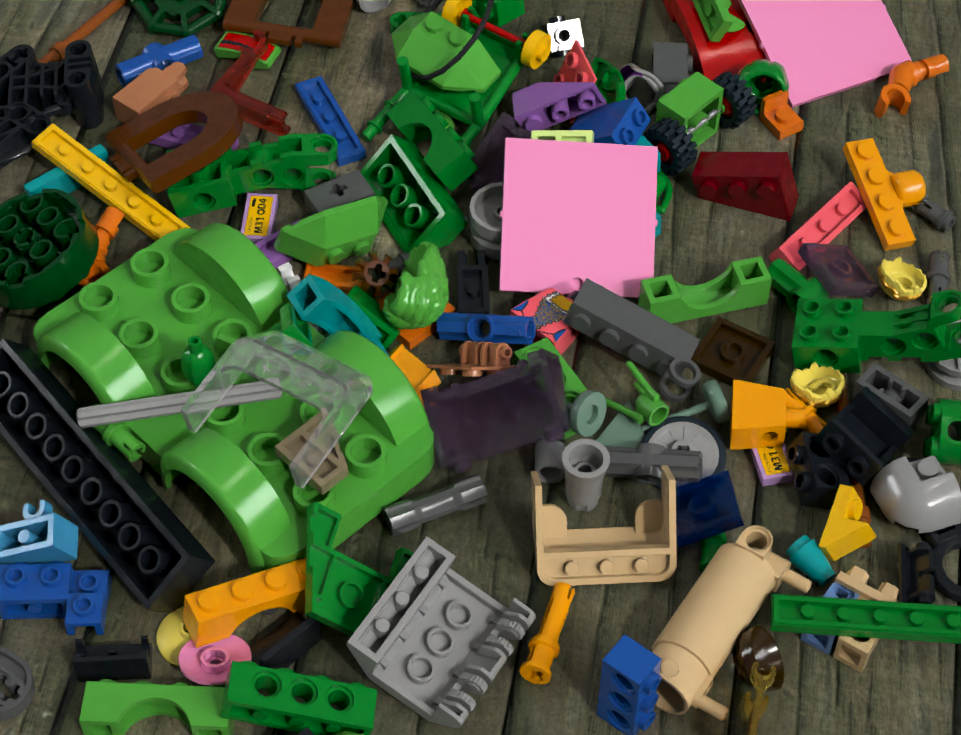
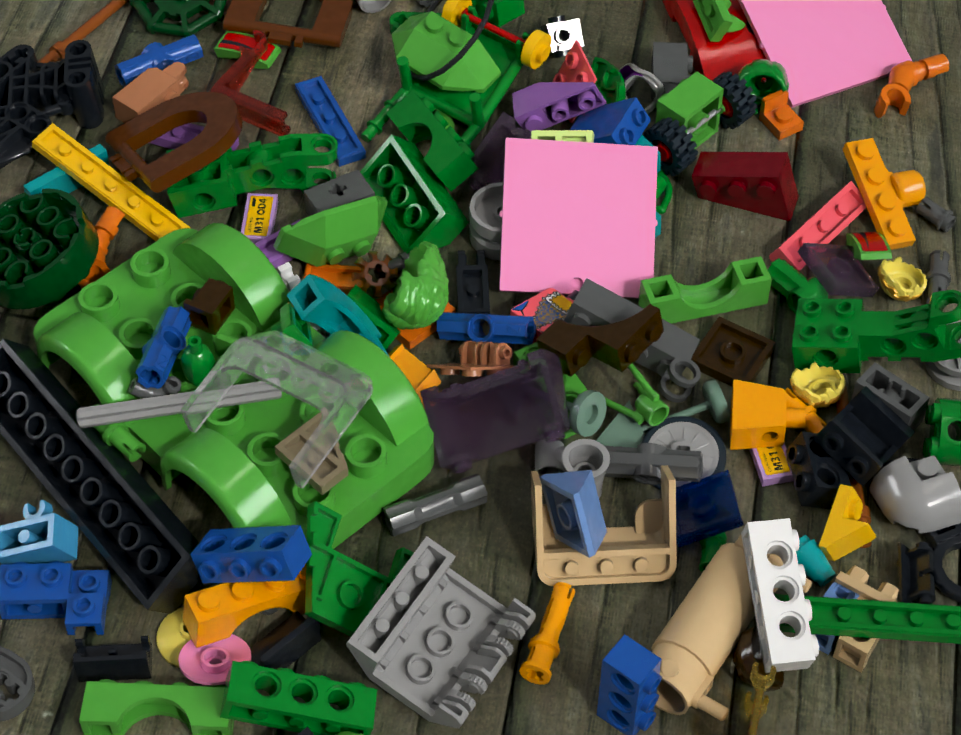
none -> dark grey arm [128,376,182,399]
none -> blue piece [135,306,192,389]
none -> dark brown brick [183,278,235,335]
none -> blue brick [190,525,312,584]
none -> dark brown arch [536,304,664,377]
none -> medium blue slope [539,470,607,558]
none -> white brick [741,518,819,673]
none -> slope [846,232,892,260]

